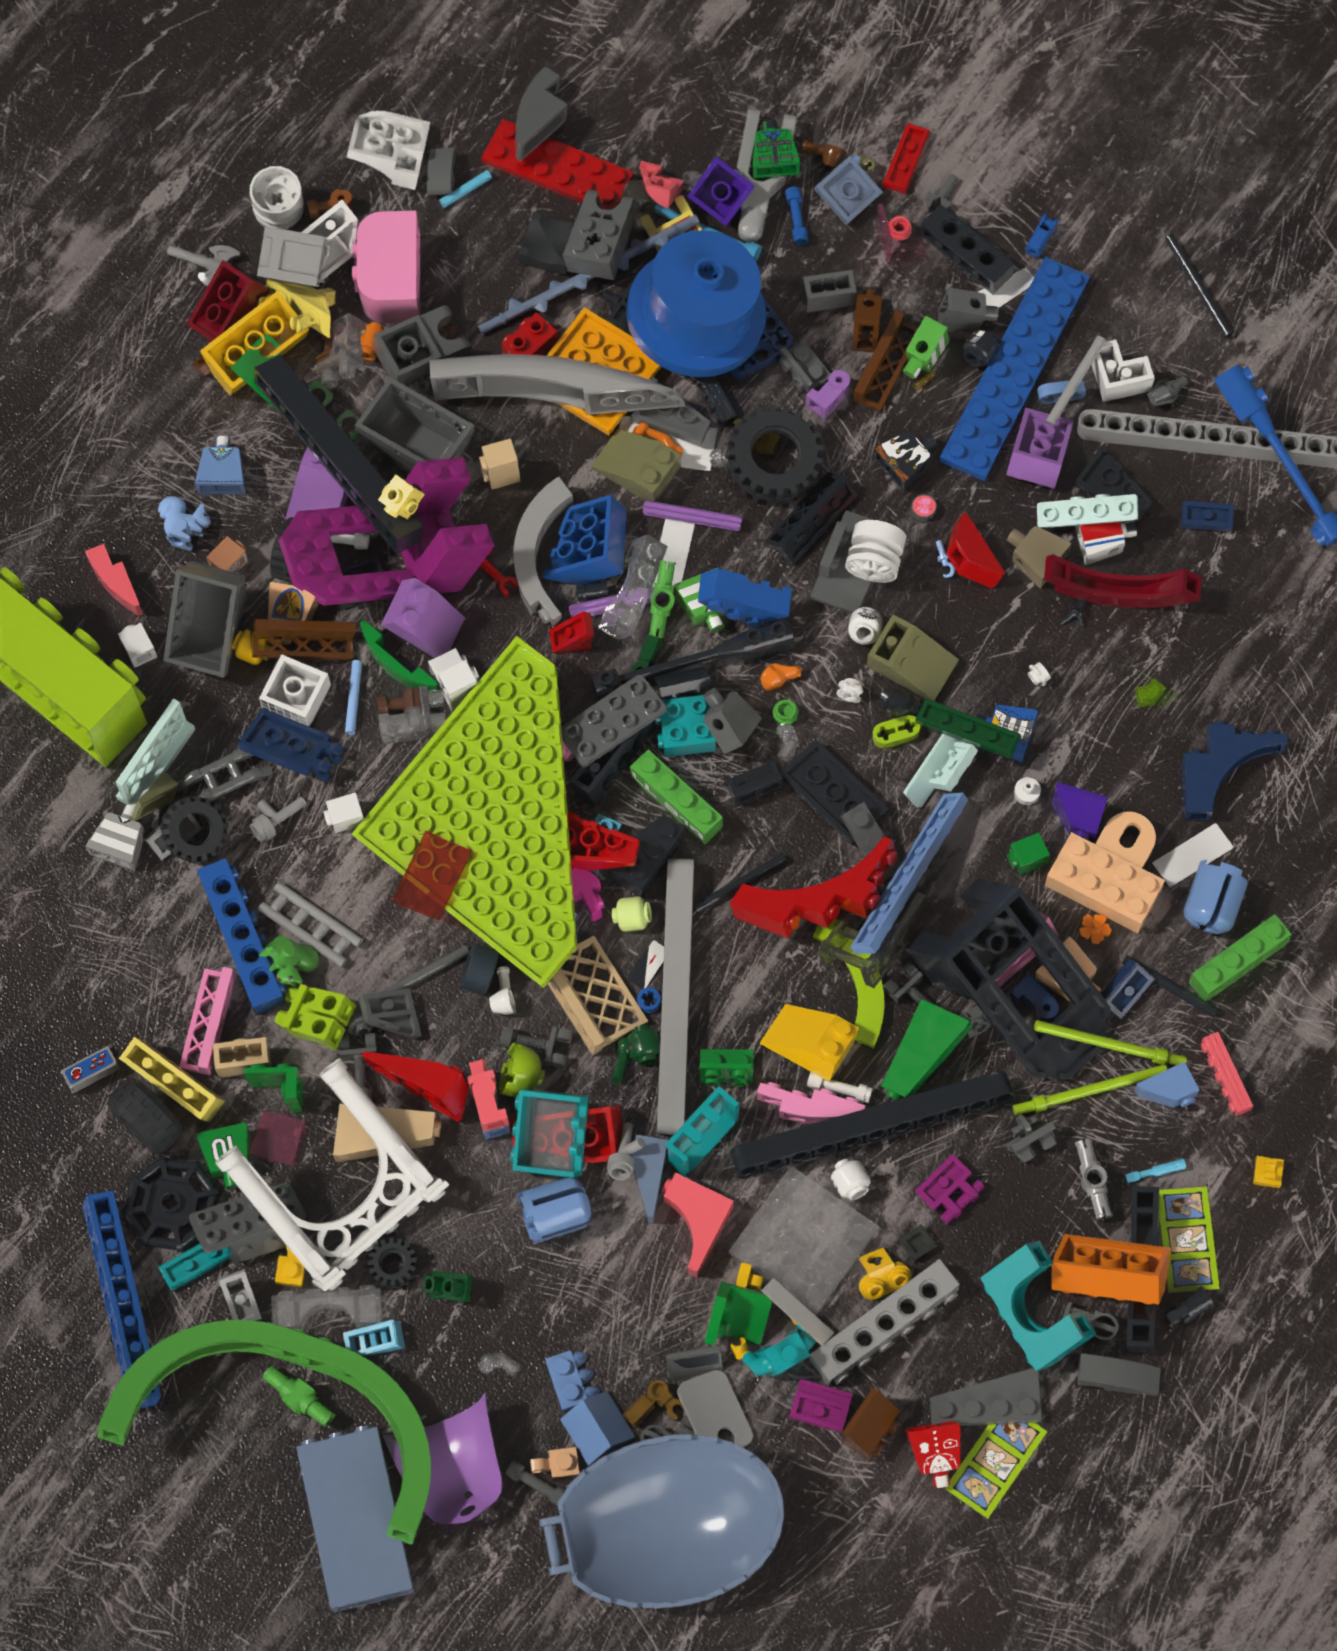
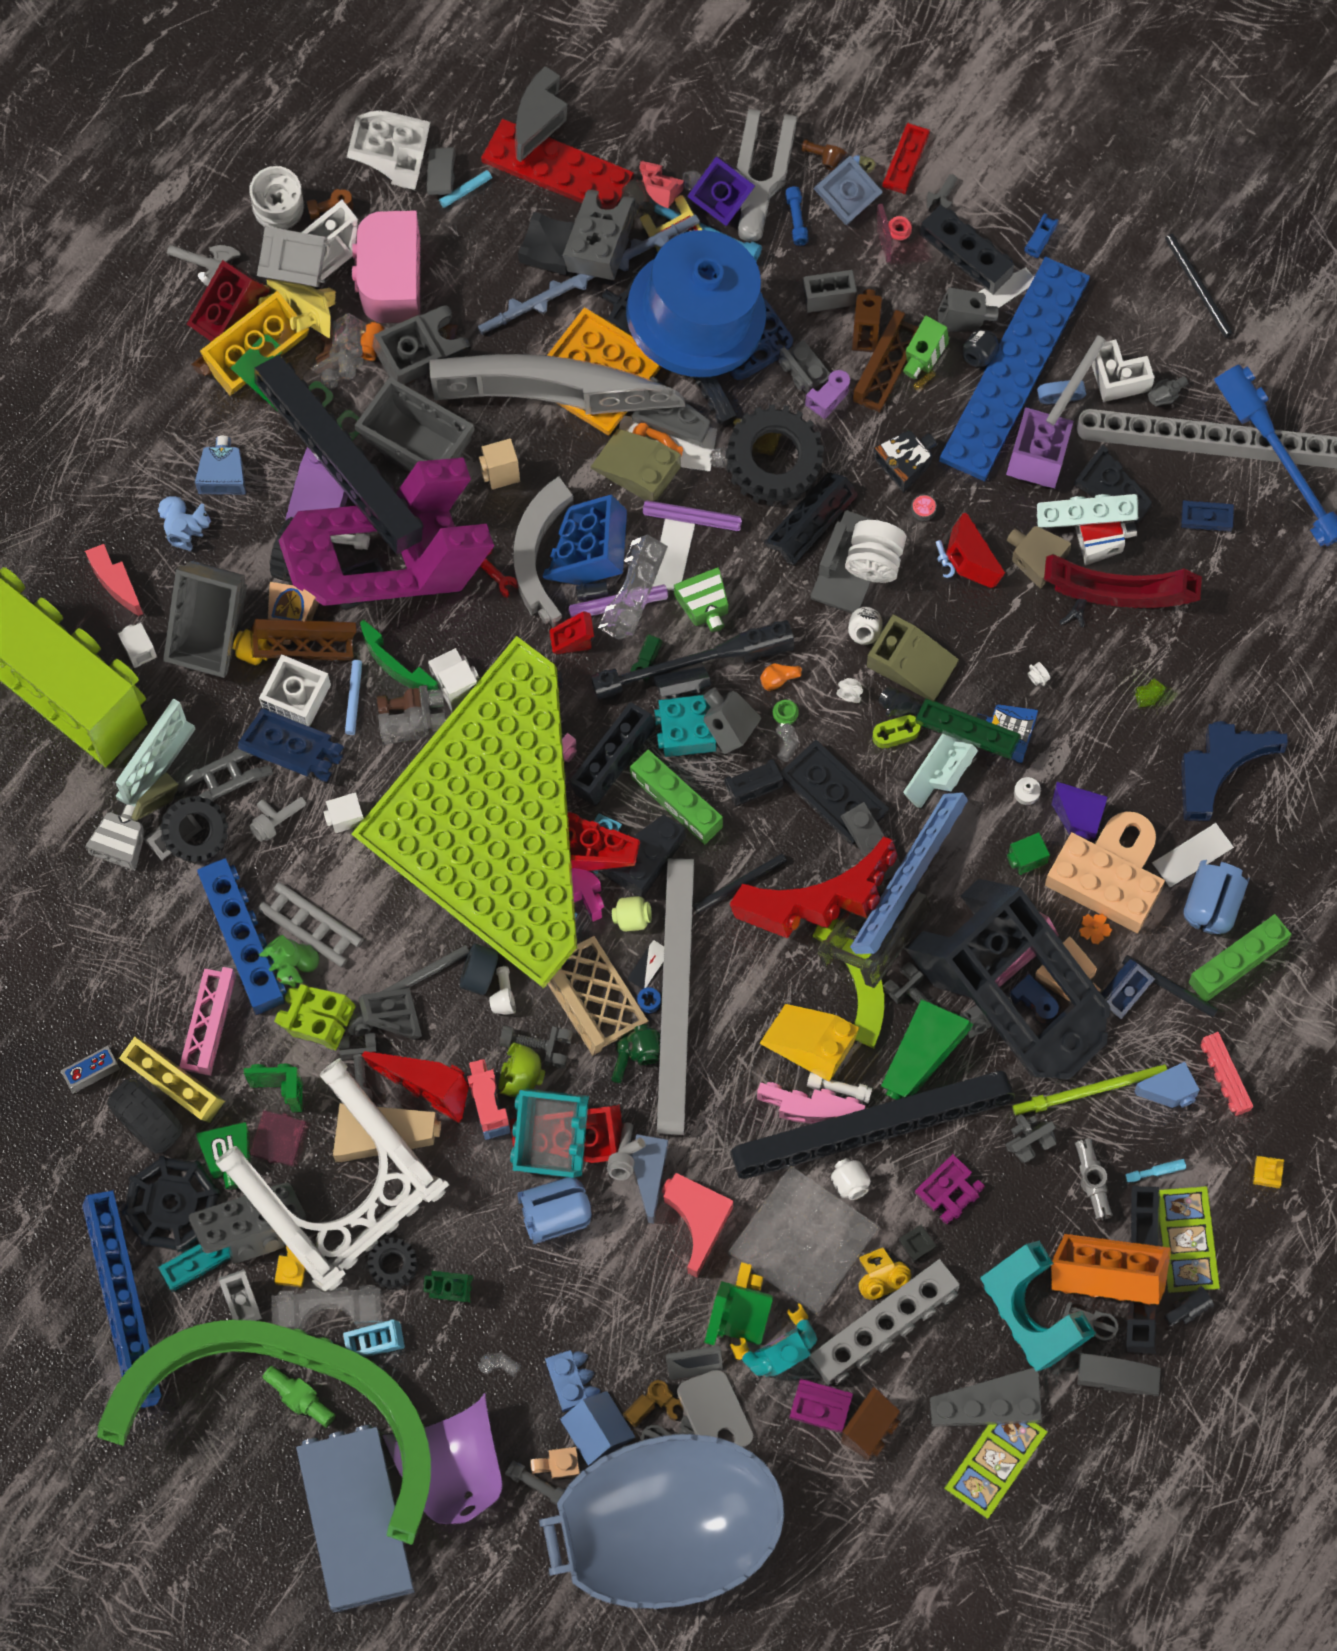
nougat brick [206,536,248,573] -> none
tan brick [213,1037,271,1078] -> none
light yellow brick [378,475,425,519] -> none
medium lavender slope [381,578,465,658] -> none
clear red piece [391,830,472,921] -> none
red brick [501,312,558,356] -> none
dark grey bracket [561,675,667,767] -> none
bright green pin [648,560,676,638] -> none
teal window [665,1086,739,1177] -> none
blue wedge [698,568,792,628] -> none
green bracket [700,1049,753,1087] -> none
green torso [753,119,800,179] -> none
white sticker [761,1278,834,1346] -> none
red torso [905,1420,960,1488] -> none
lime bar [1034,1020,1187,1066] -> none

